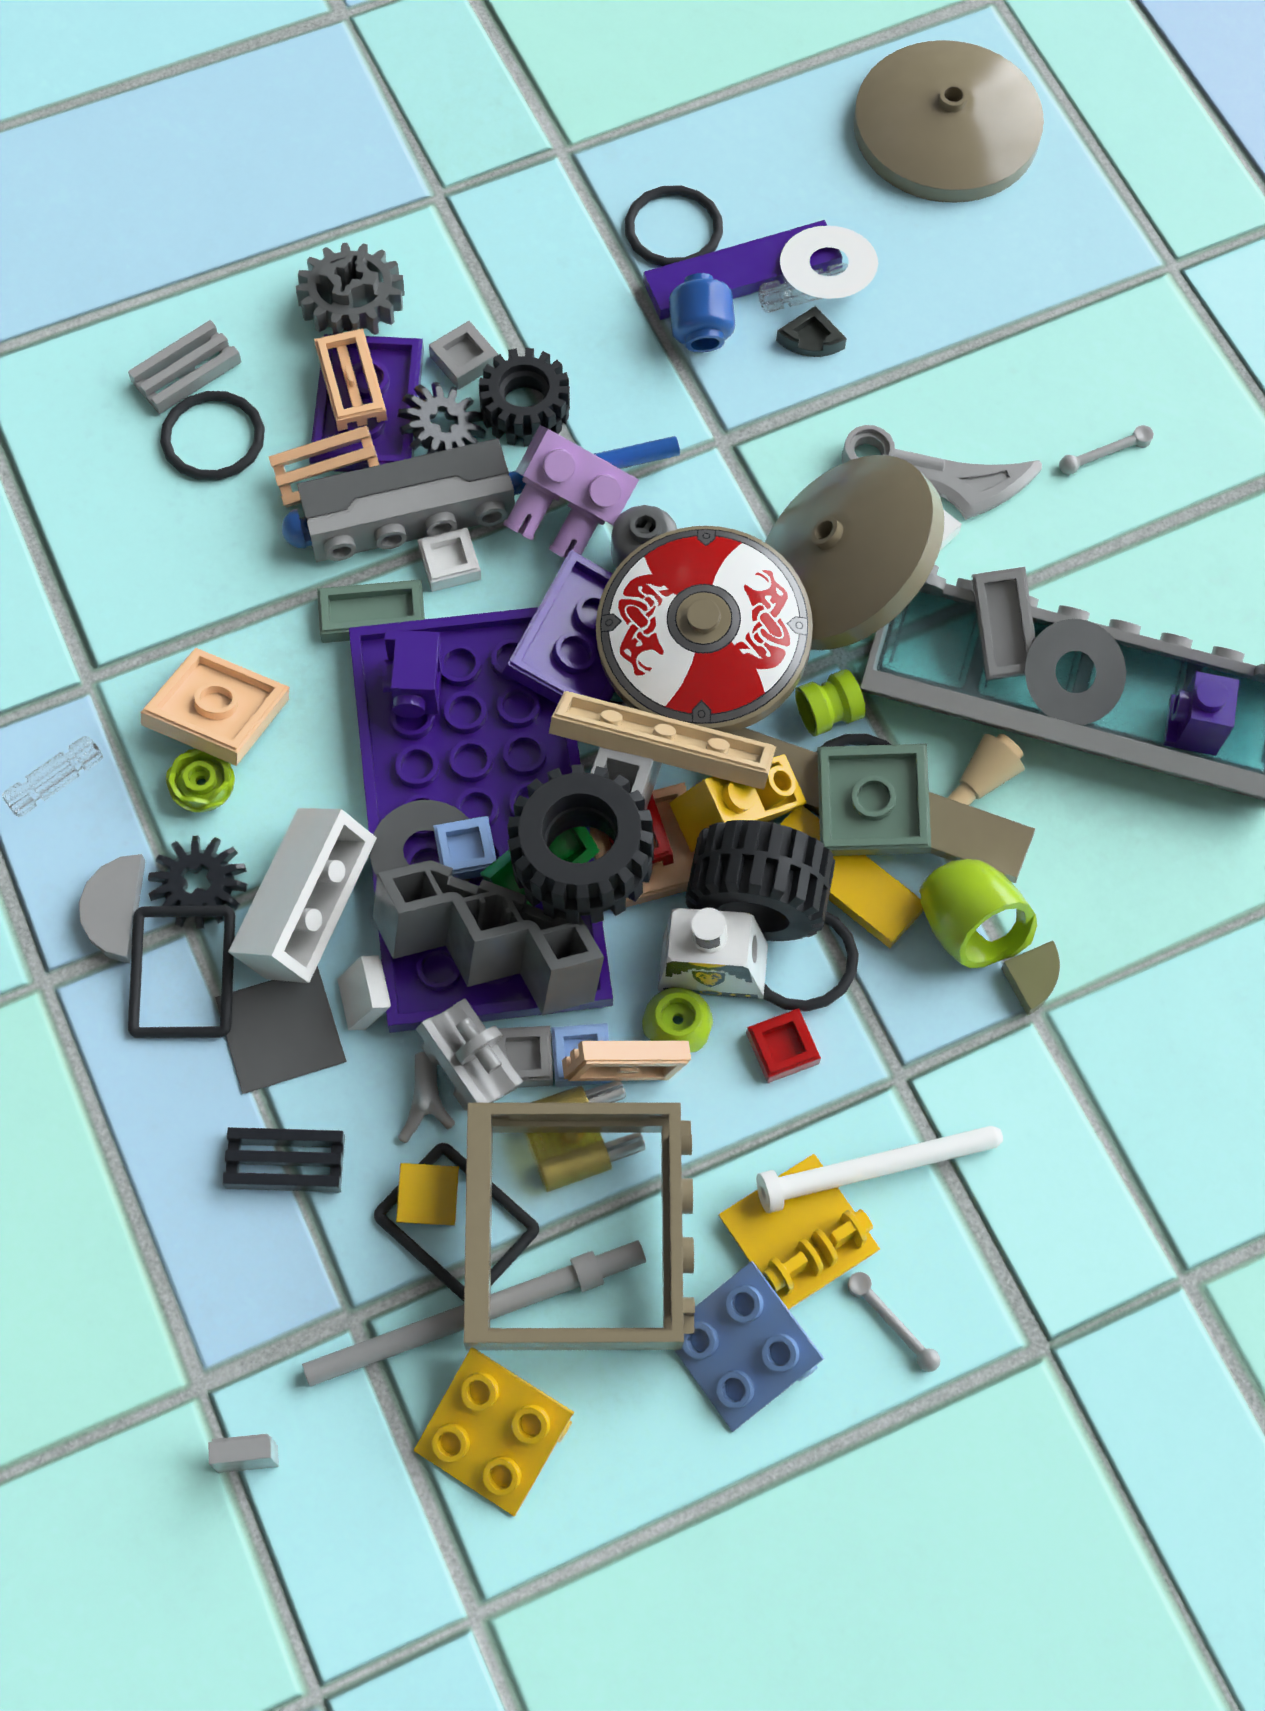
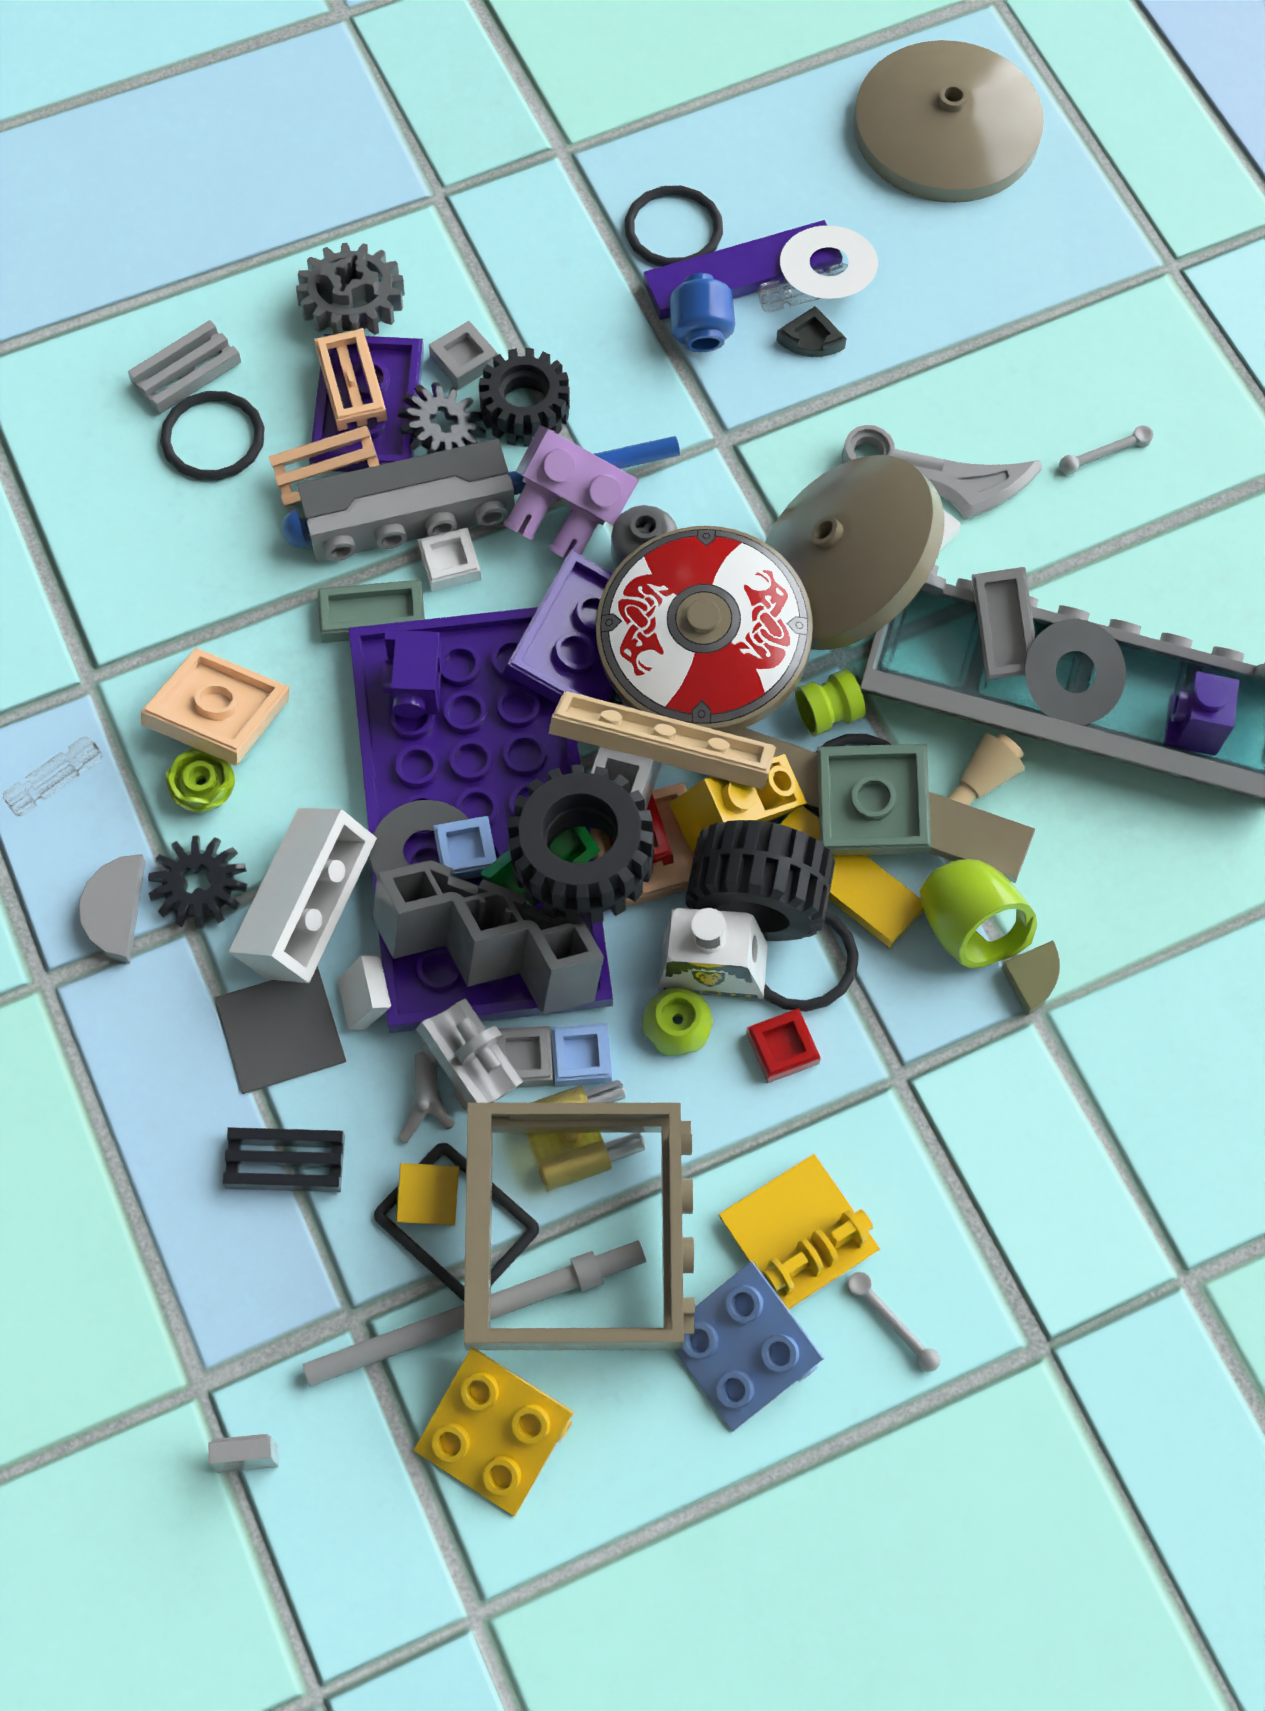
black piece [128,905,236,1038] -> none
light nougat tile [562,1041,691,1081] -> none
white bar [756,1126,1003,1213] -> none

